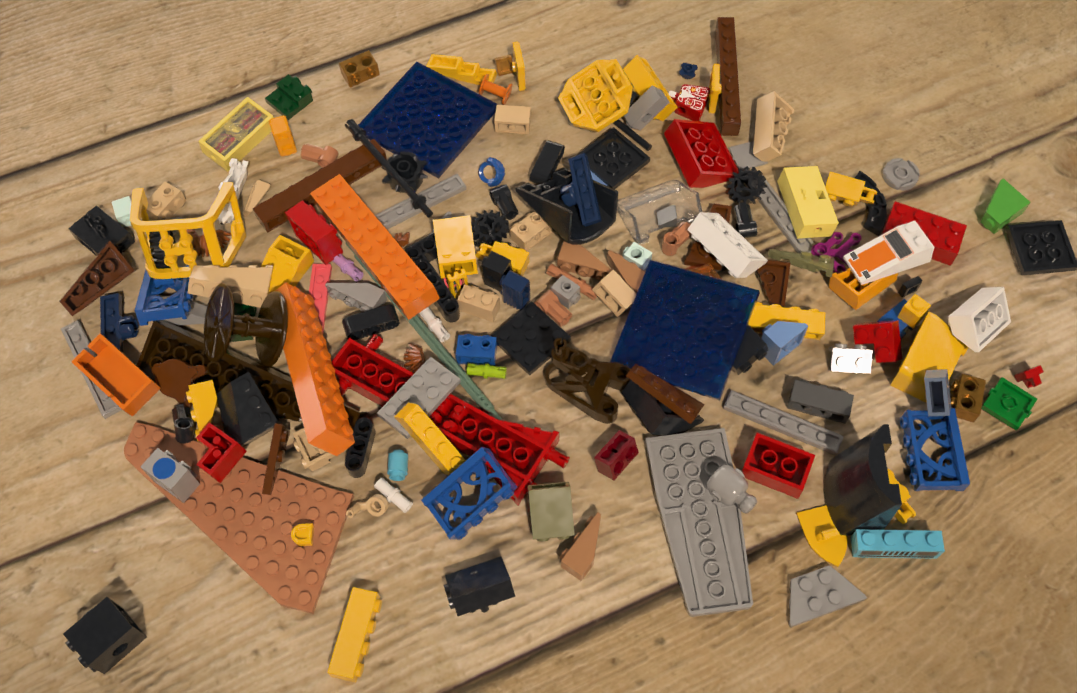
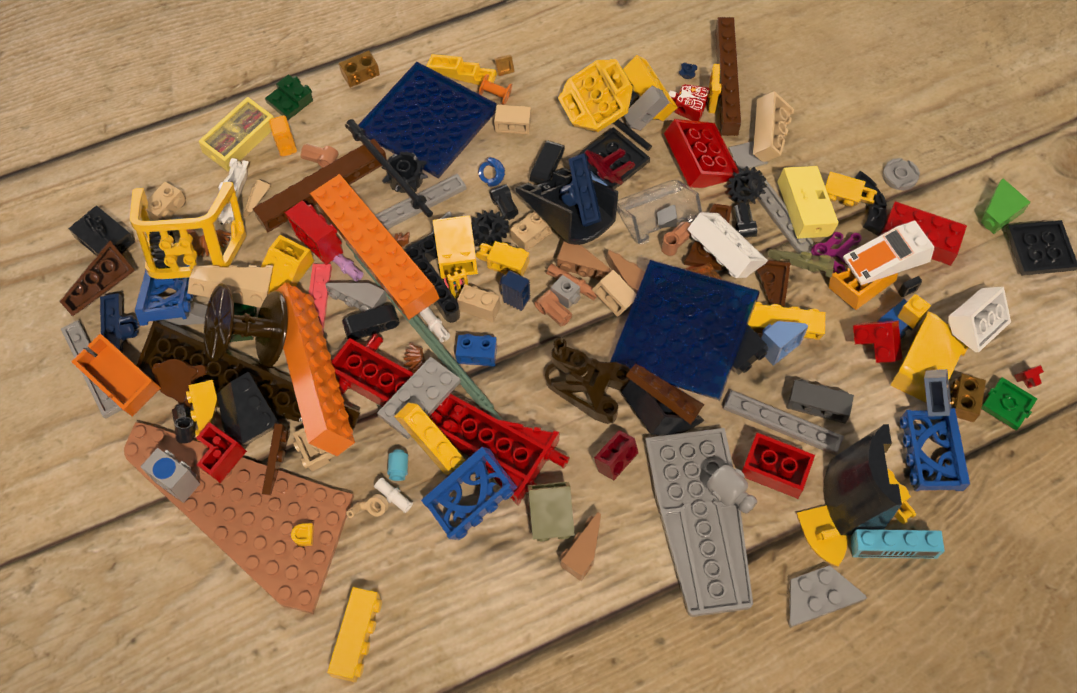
black brick [63,597,147,674] -> none
light aqua brick [112,196,131,228] -> none
black beam [345,418,376,478] -> none
black piece [443,556,515,616] -> none
lime pin [467,363,507,379] -> none
black brick [481,251,512,292] -> none
black plate [491,301,571,376] -> none
yellow plate [512,42,526,91] -> none
light aqua brick [622,242,652,271] -> none
bracket [829,343,872,373] -> none
none -> dark red plate [585,148,635,185]

